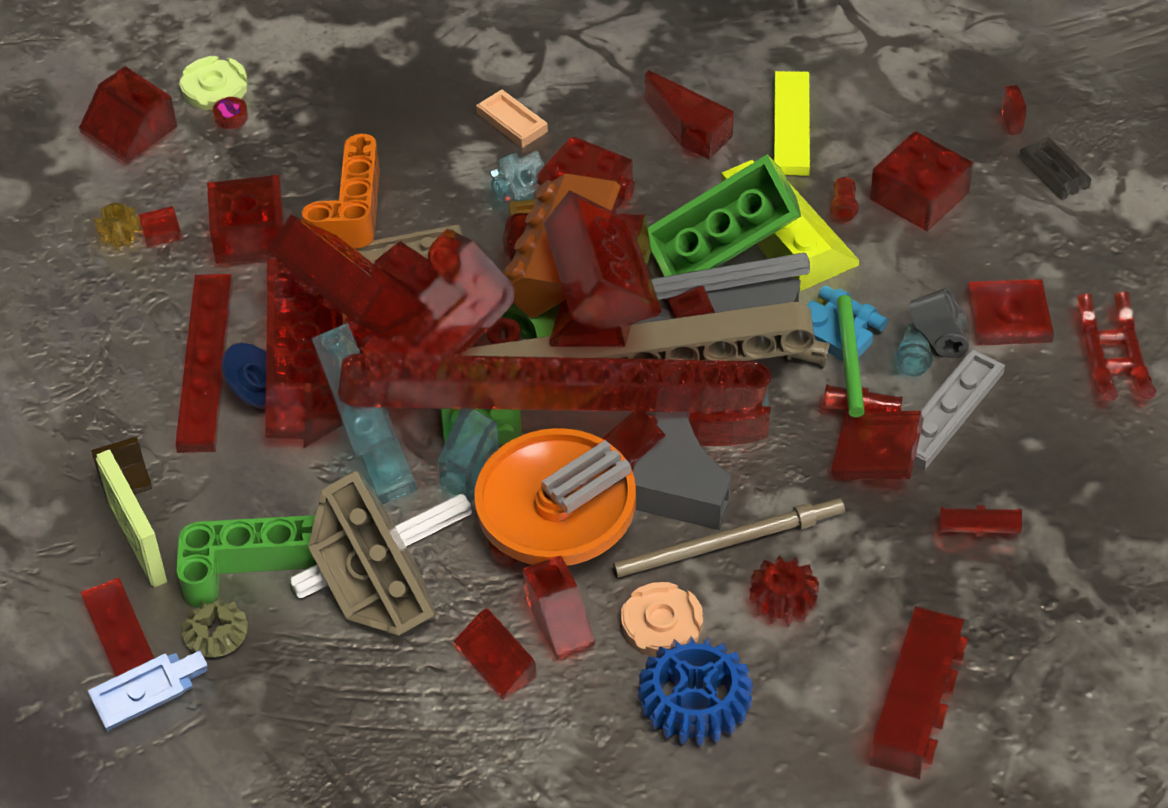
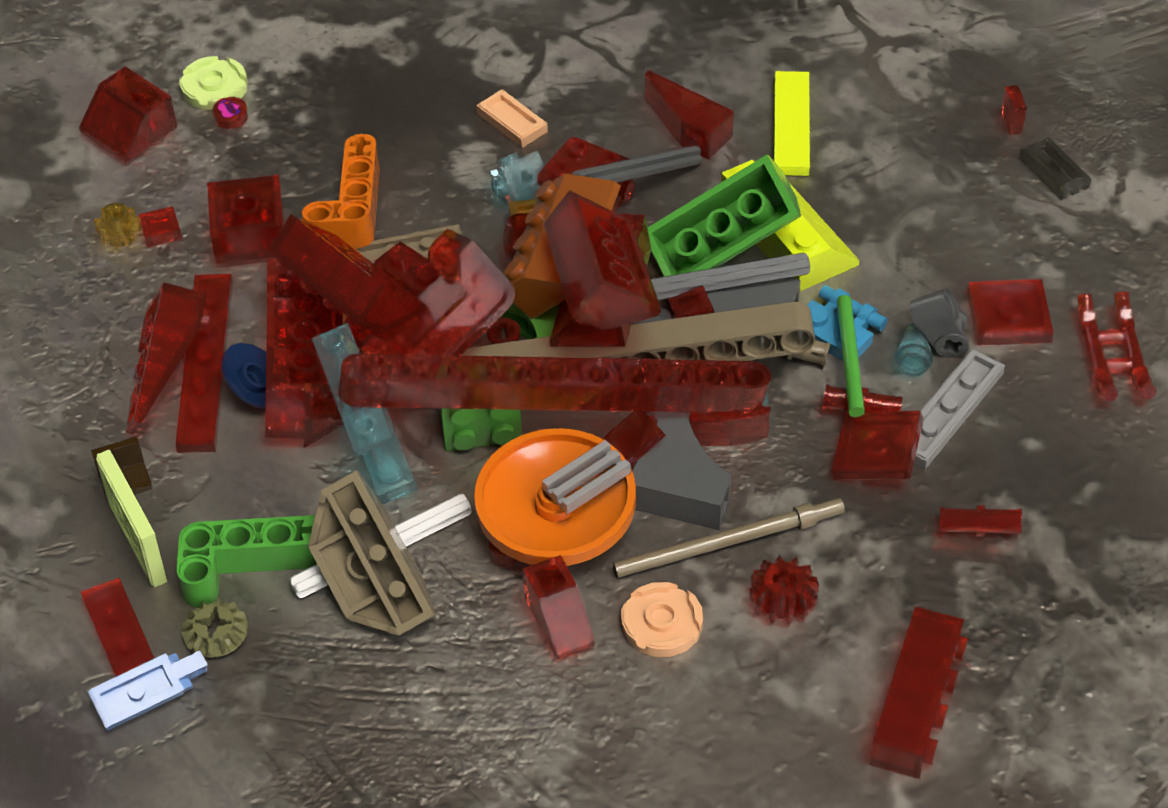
clear light blue slope [438,405,498,502] -> none
clear red slope [454,608,536,699] -> none
blue gear [638,636,753,747] -> none
clear red pin [830,177,859,222] -> none
clear red brick [870,131,974,232] -> none
none -> clear red wedge [125,282,210,435]
none -> dark grey axle [572,146,702,182]

